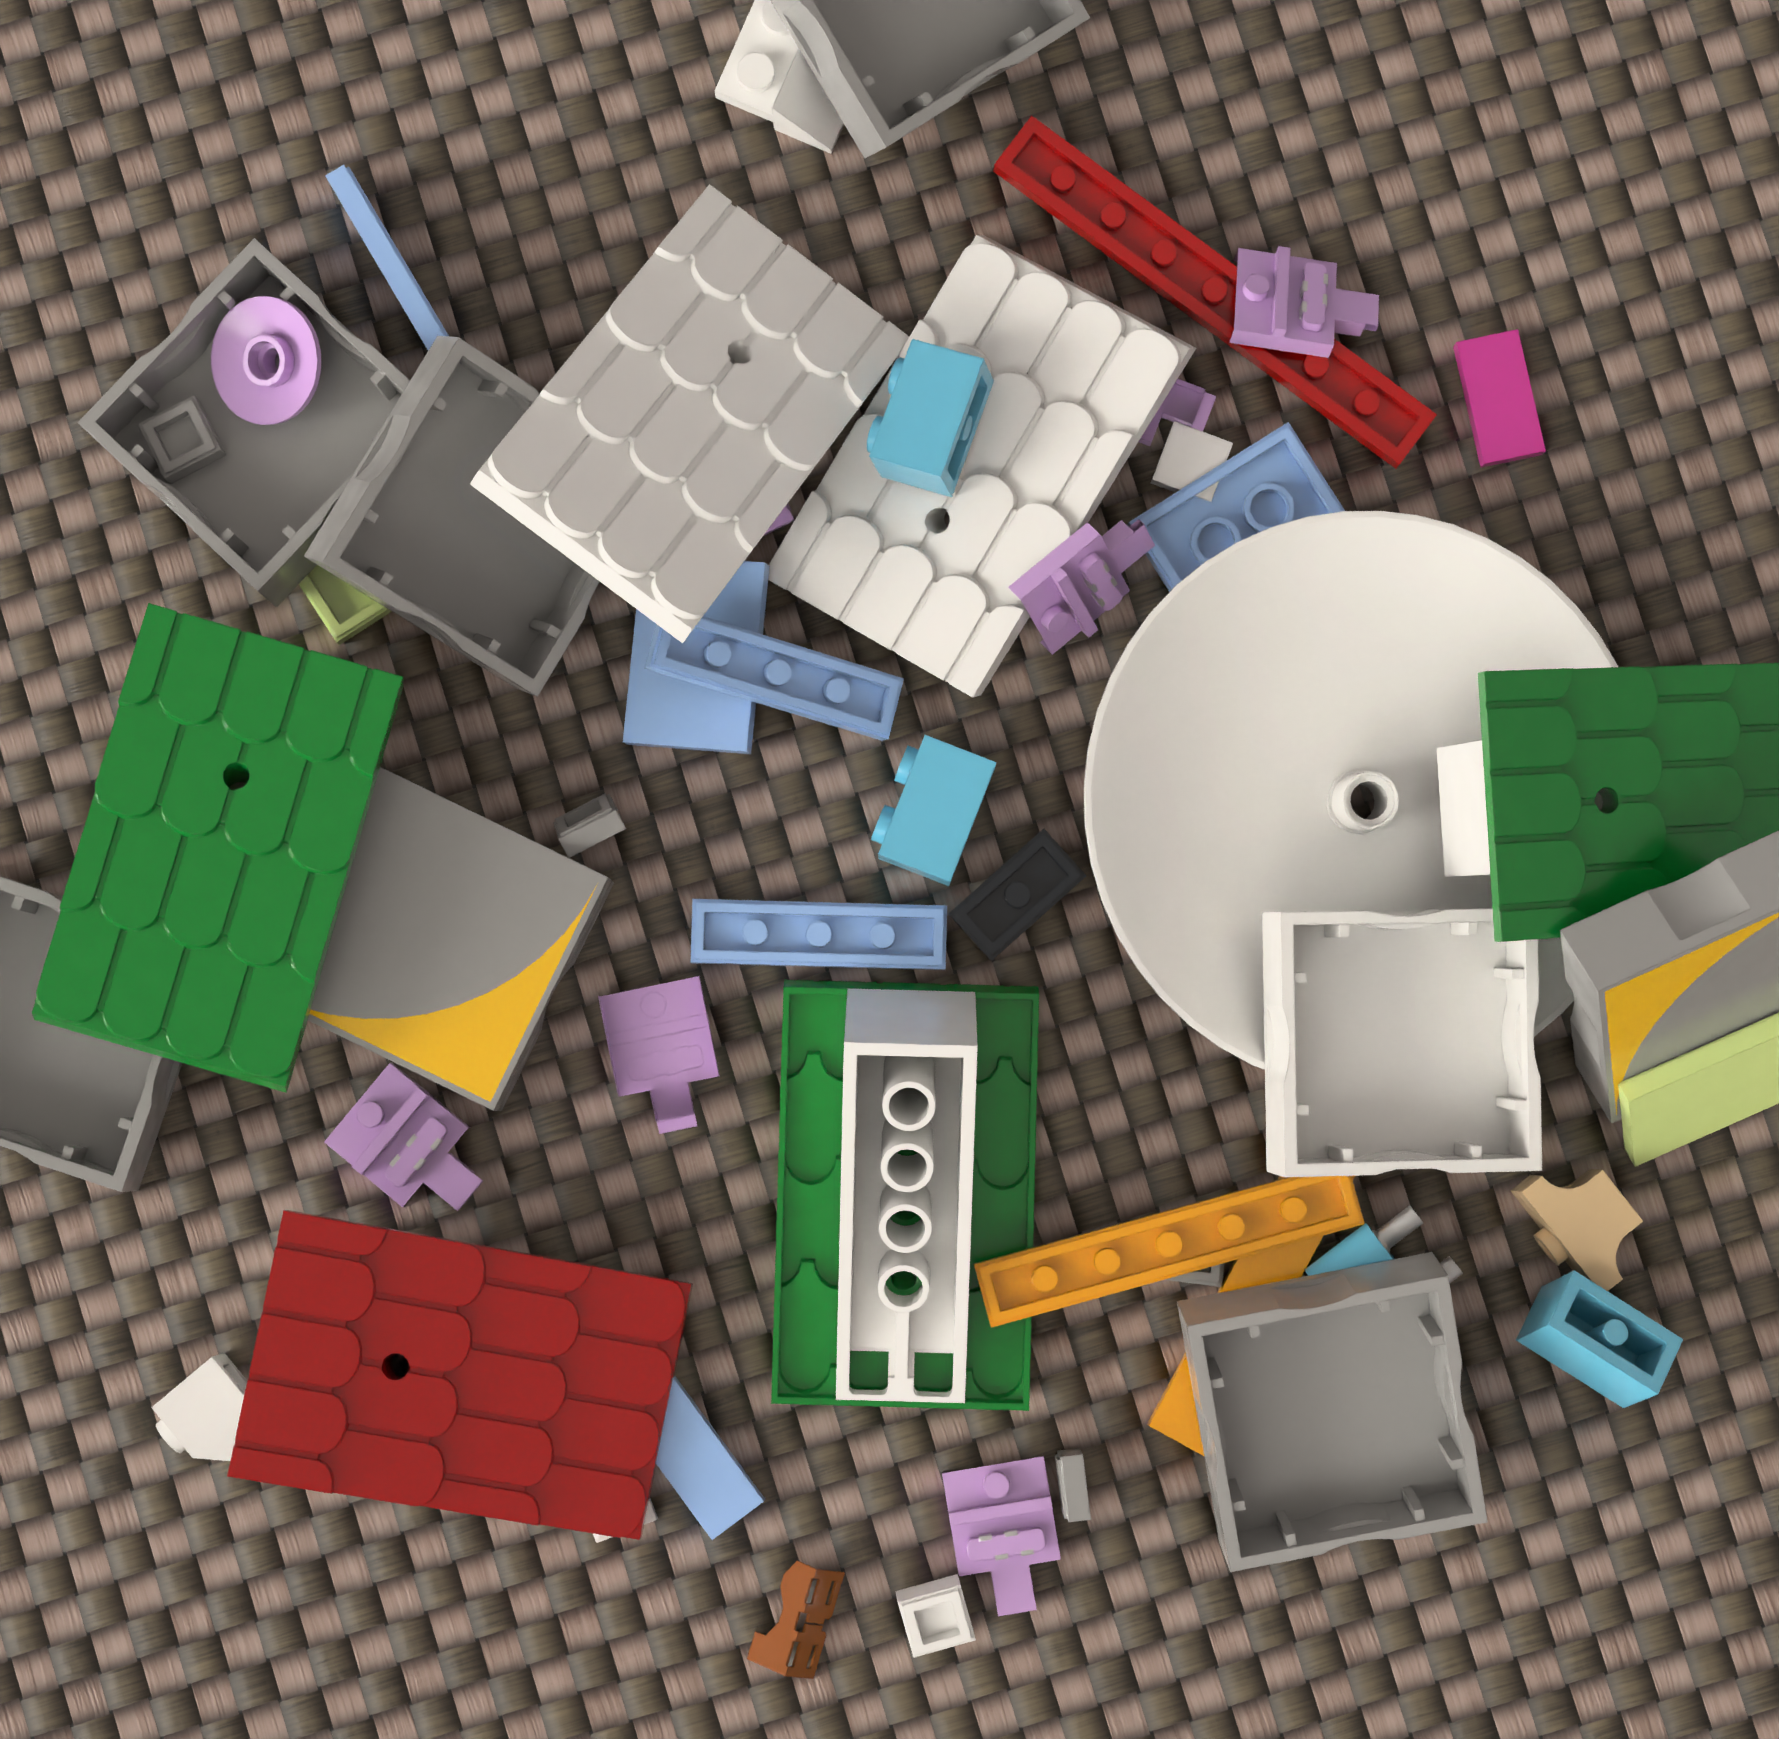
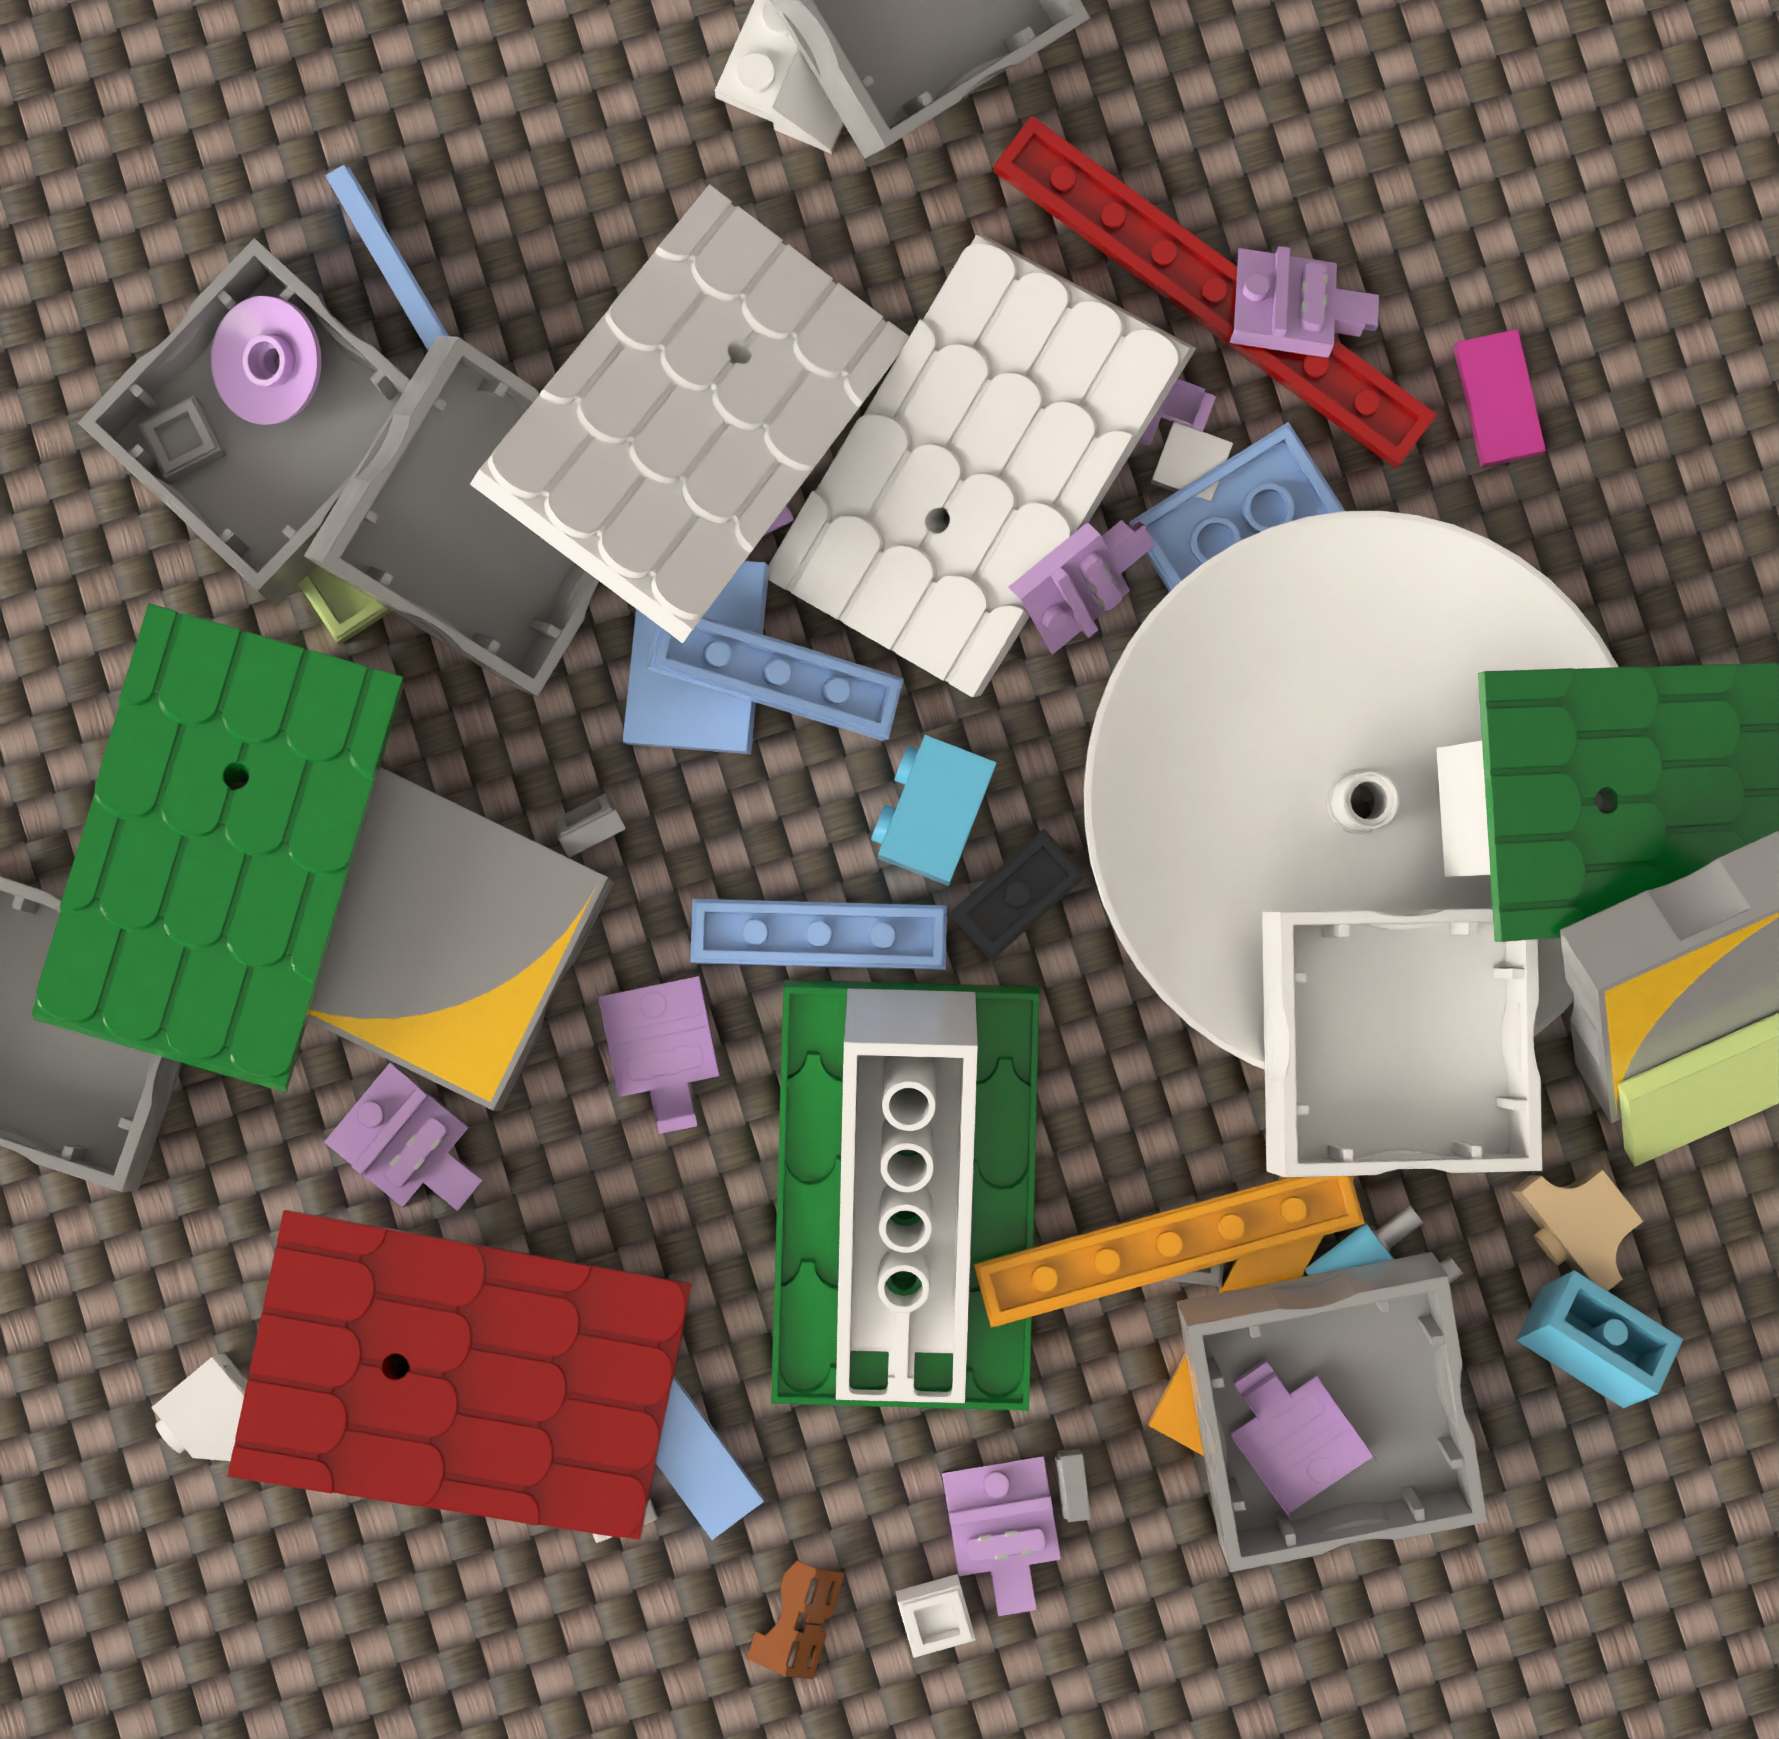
medium azure brick [867,339,994,497] -> none
none -> lavender piece [1231,1359,1377,1521]

